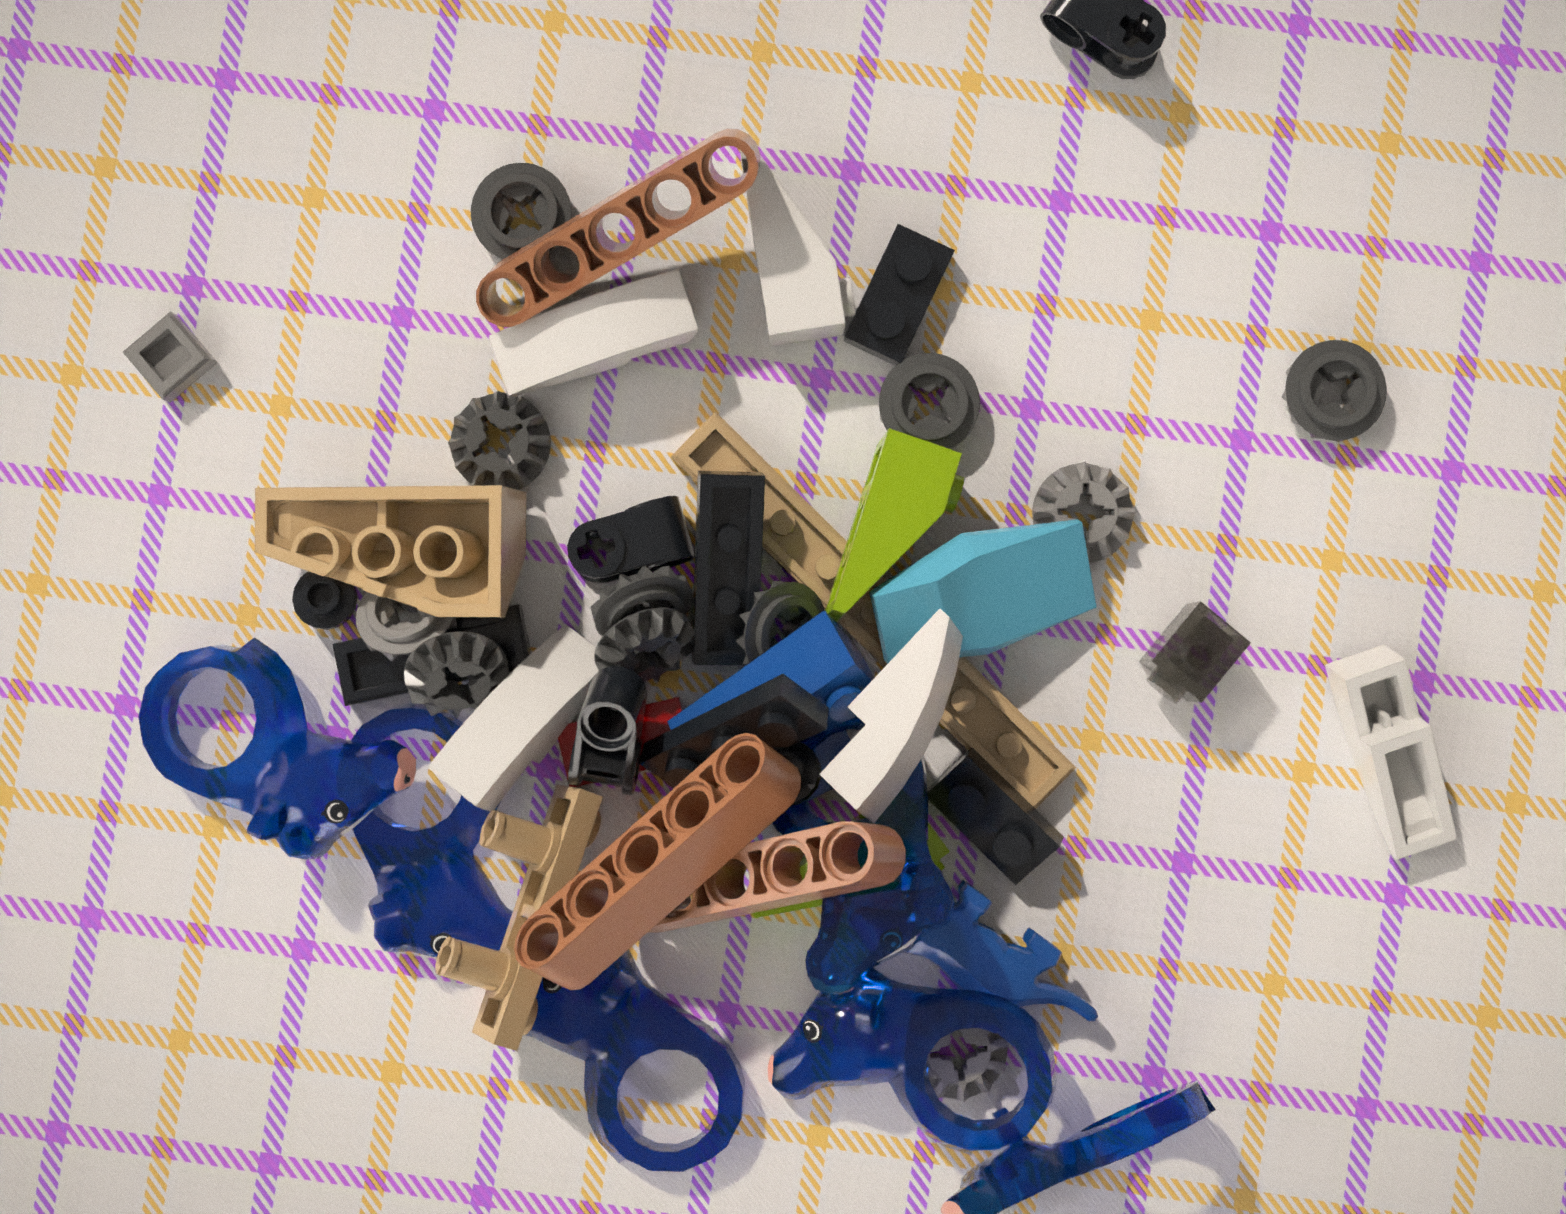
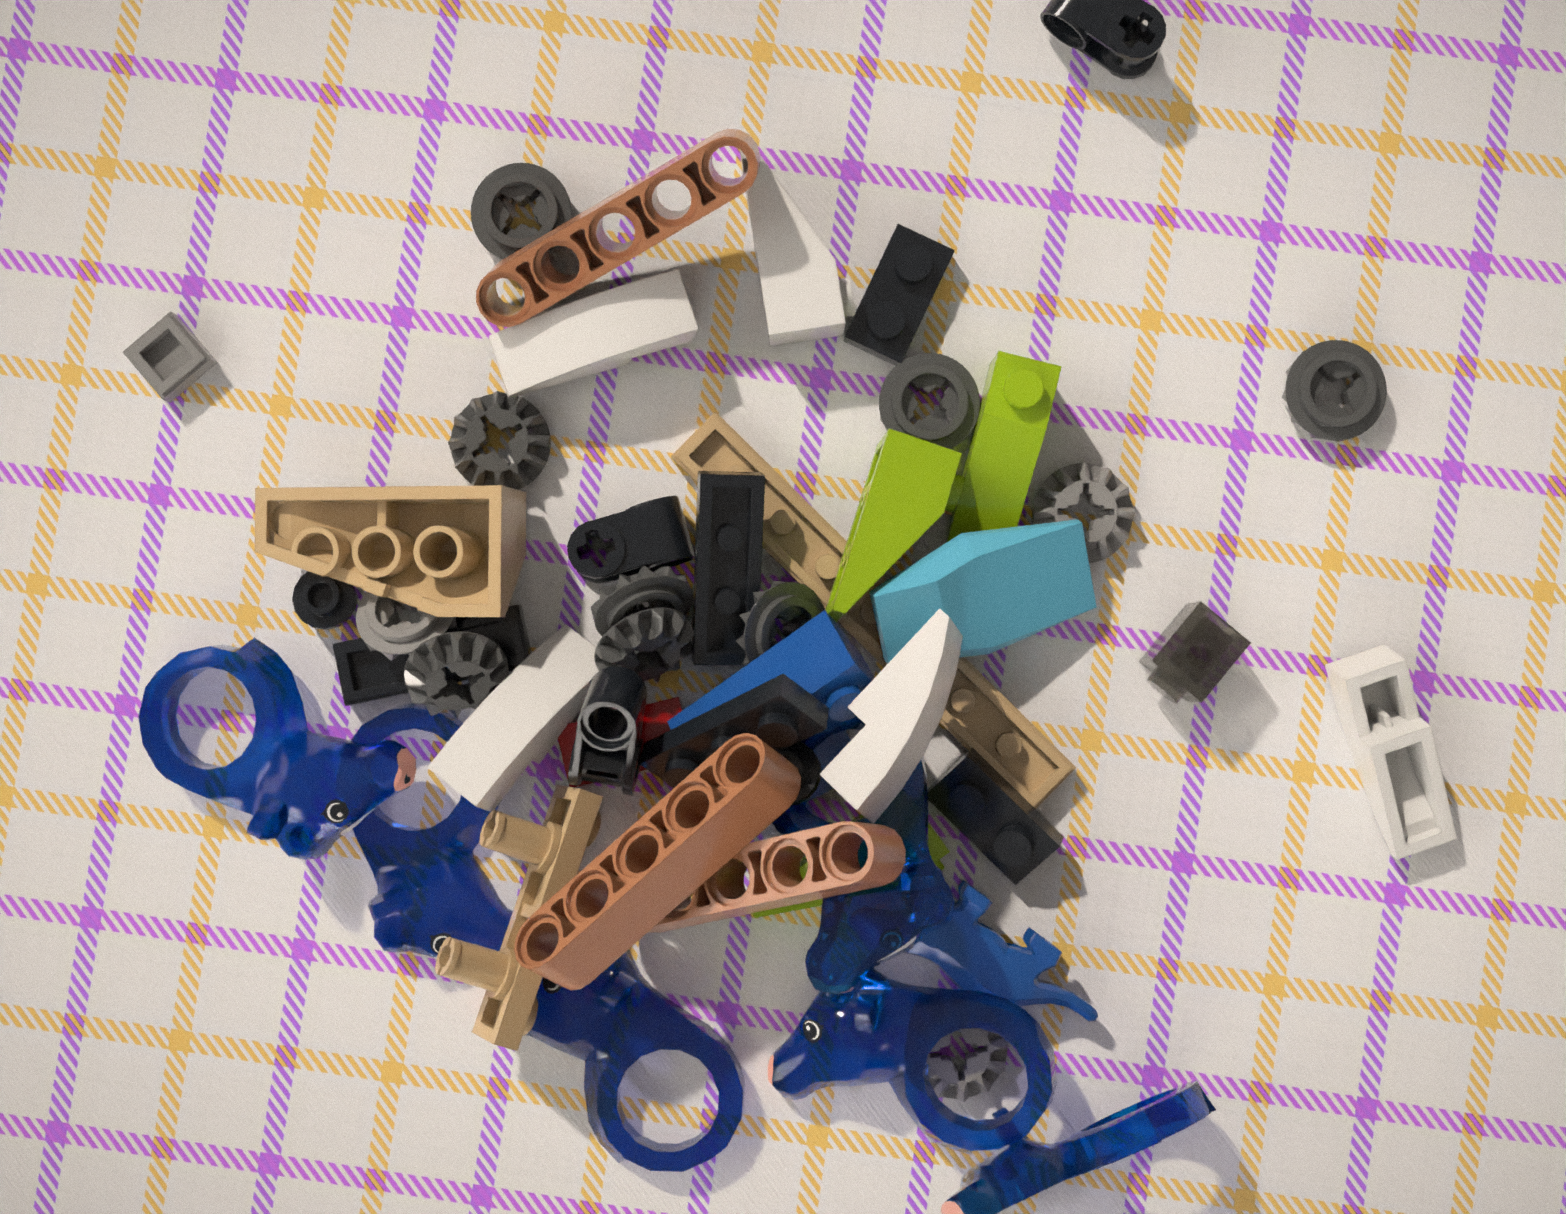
none -> lime slope [946,351,1062,543]

